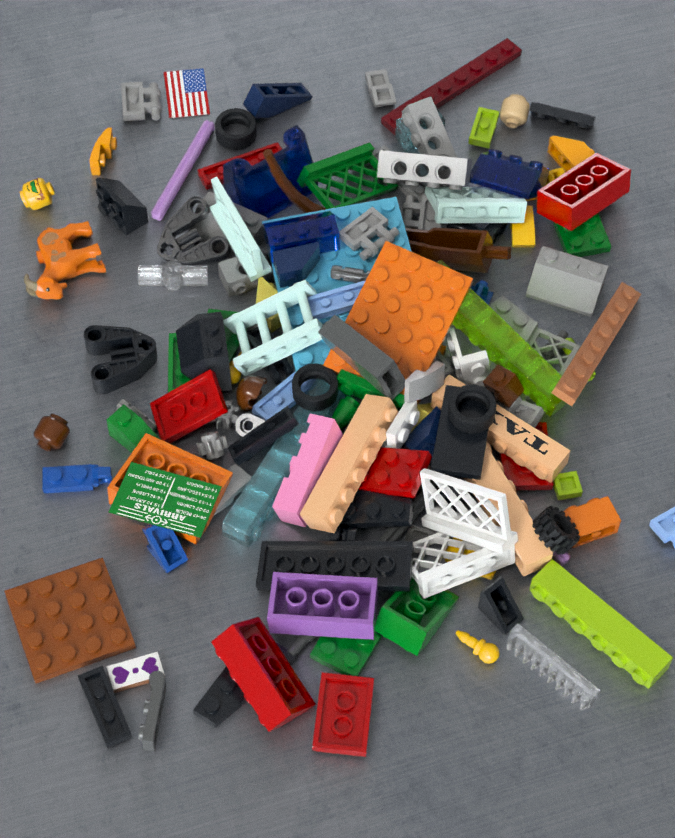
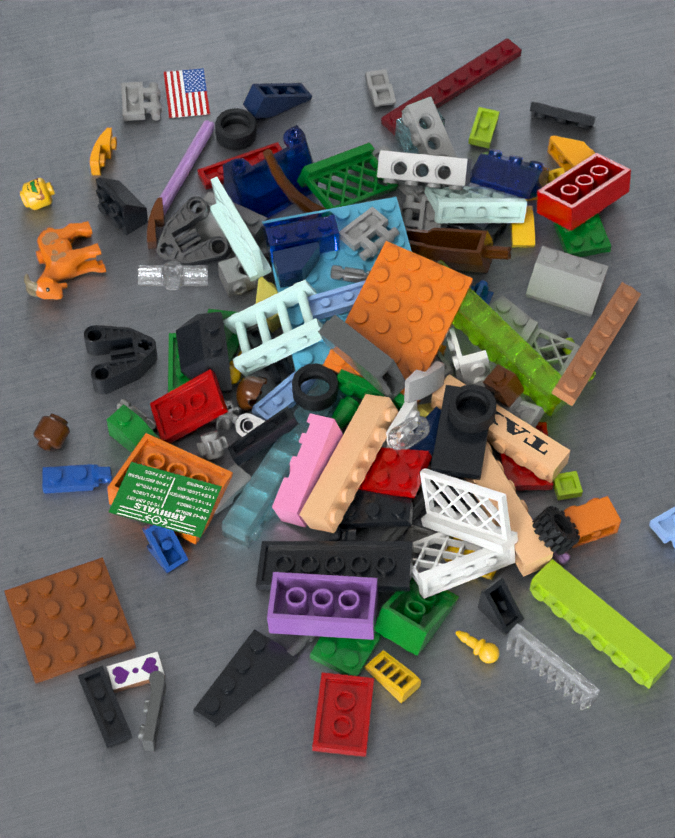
red slope [211,617,316,732] -> none
tan head [500,94,530,128] -> none
none -> reddish brown slope [147,197,165,249]
none -> yellow slope [365,650,421,704]
none -> clear beam [388,416,430,450]

